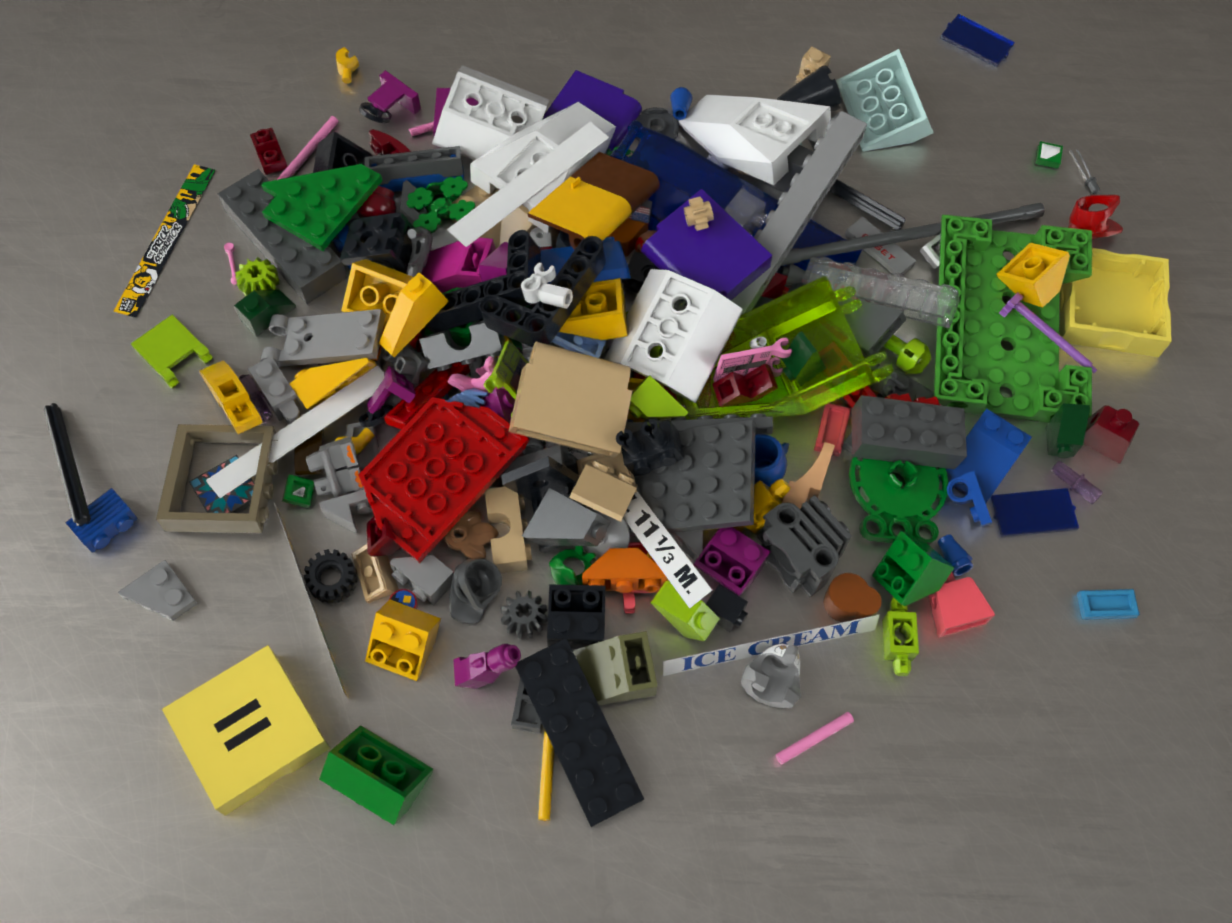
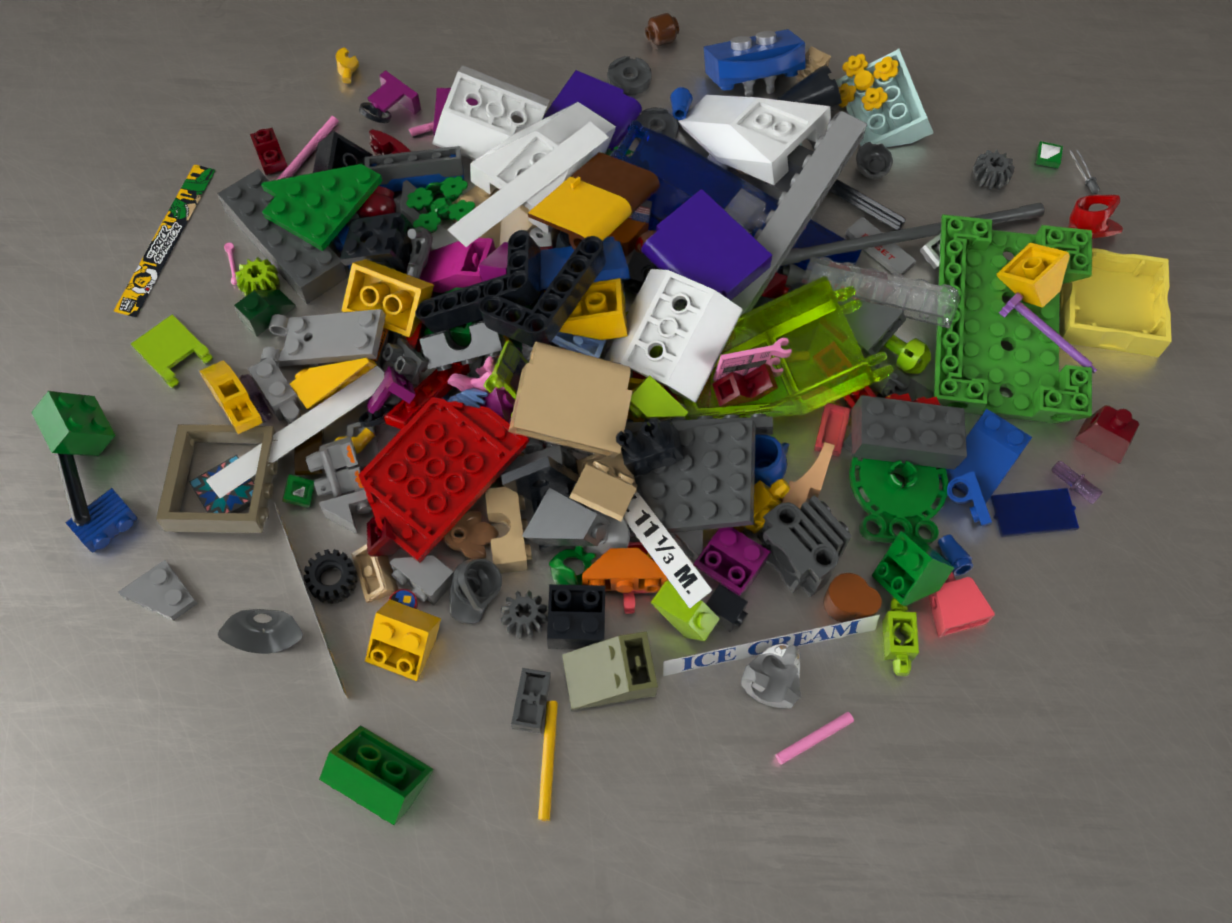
light yellow tile [162,645,331,816] -> none
yellow slope [379,272,449,358] -> none
magenta piece [453,643,521,689] -> none
black plate [515,638,644,827] -> none
white bar [521,263,573,309] -> none
tan gear [684,197,714,231] -> none
white piece [749,336,767,349] -> none
dark green slope [781,331,826,386] -> none
clear blue piece [940,14,1015,67] -> none
dark green slope [1045,403,1090,458] -> none
dark azure tile [1077,589,1140,620] -> none
none -> green brick [31,391,115,456]
none -> dark grey piece [218,609,303,654]
none -> dark grey tile [607,56,651,95]
none -> reddish brown head [645,13,679,46]
none -> blue piece [704,29,806,97]
none -> yellow plant [838,54,898,111]
none -> dark grey hair [856,142,893,179]
none -> dark grey gear [972,149,1015,190]

